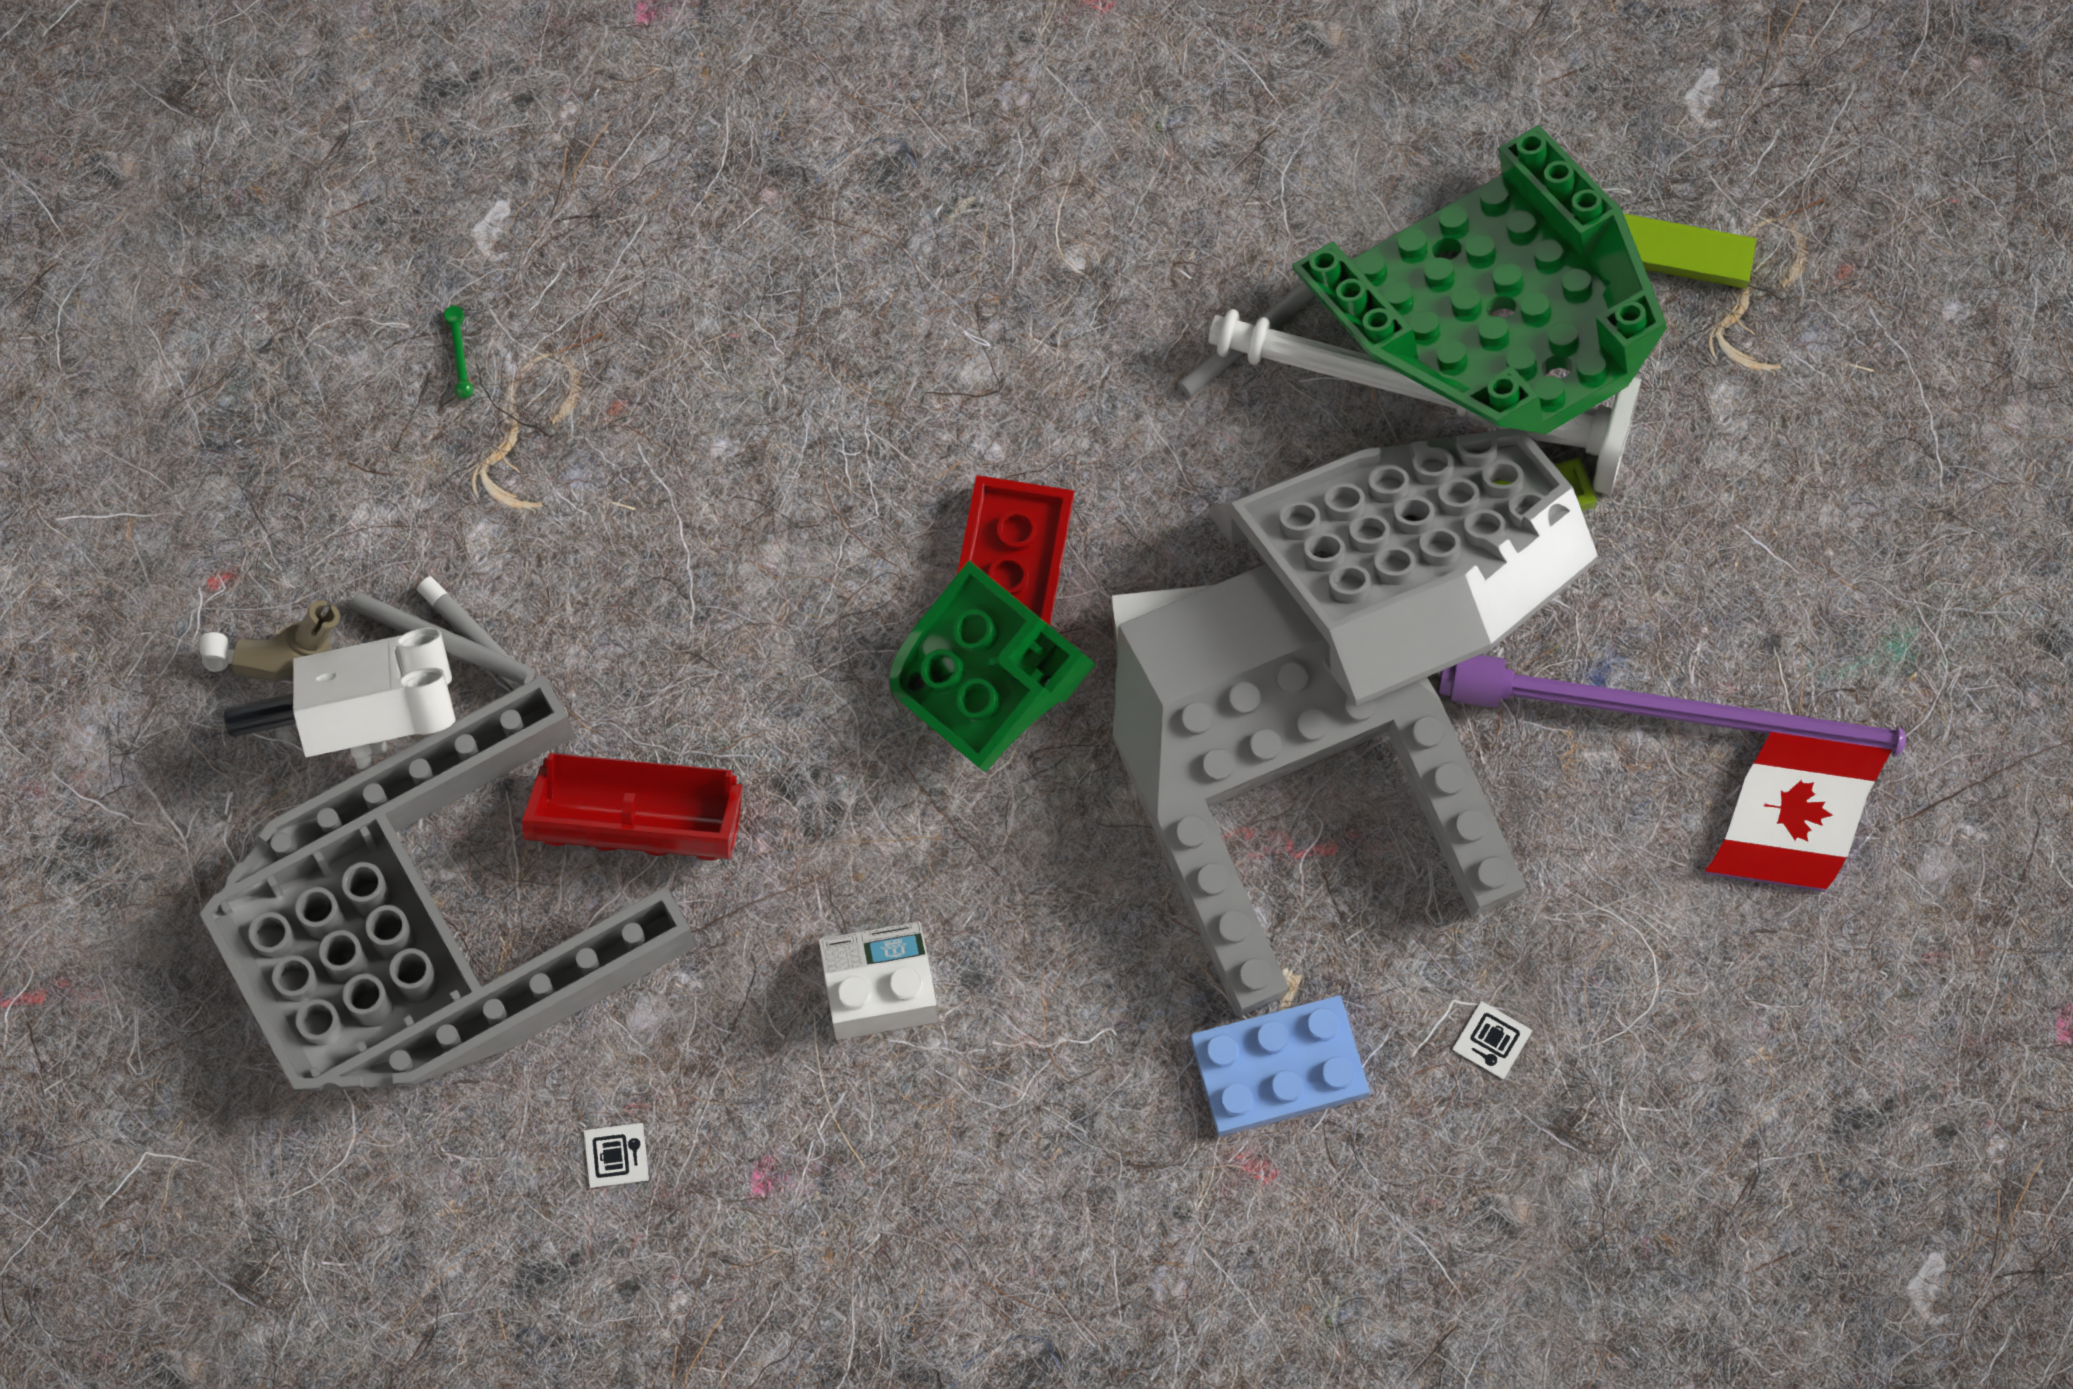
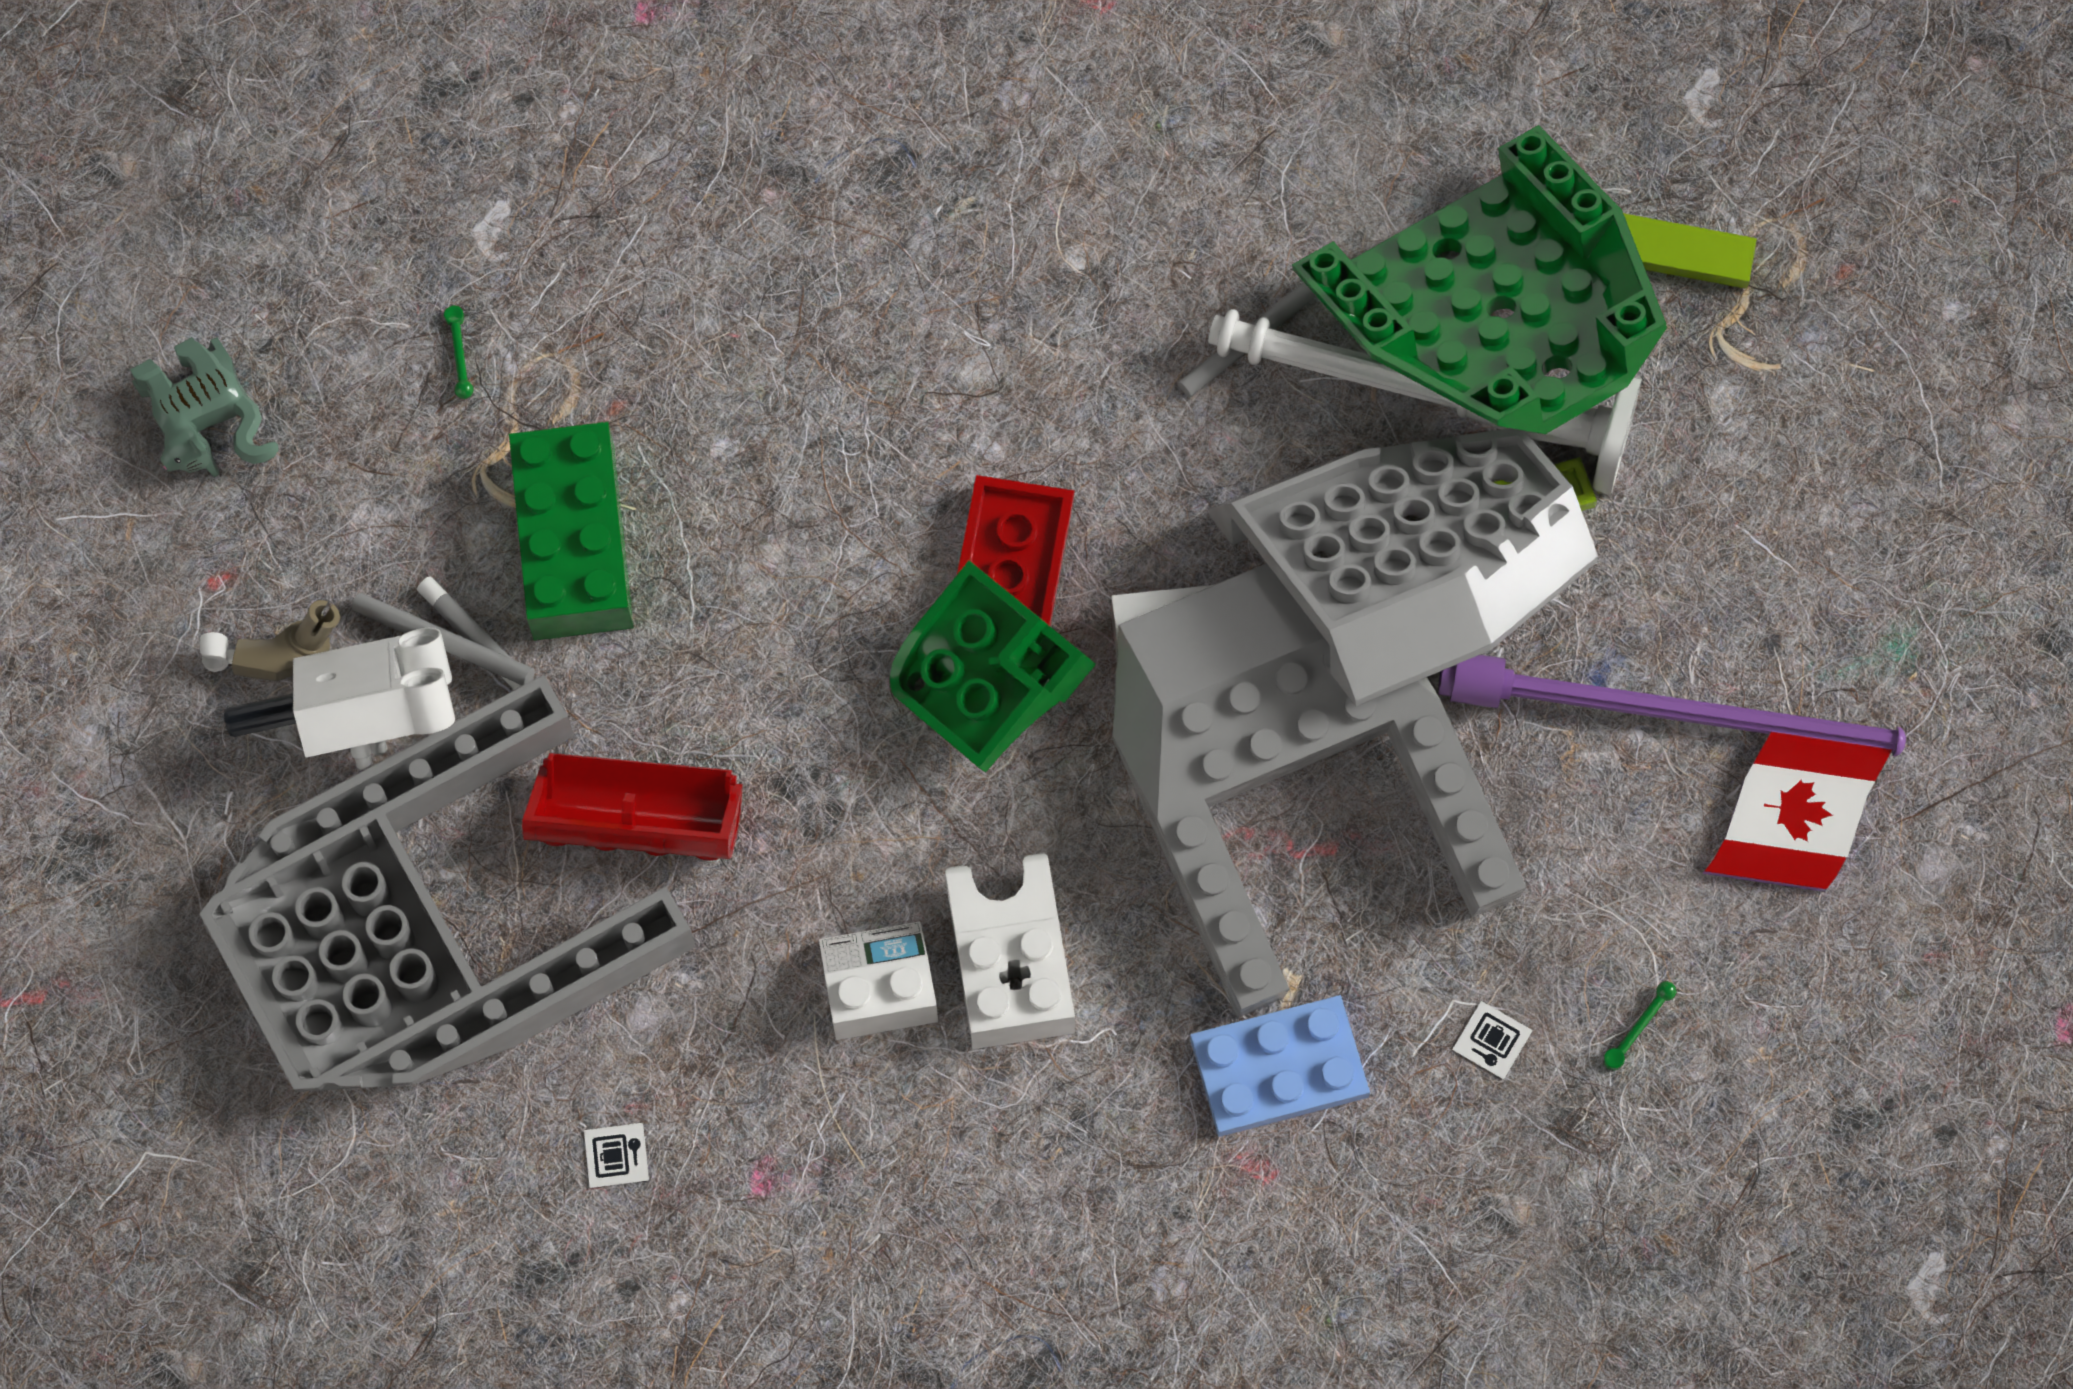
none -> sand green animal [130,337,279,477]
none -> green brick [509,422,634,641]
none -> white brick [945,853,1075,1050]
none -> green hinge [1604,981,1677,1071]

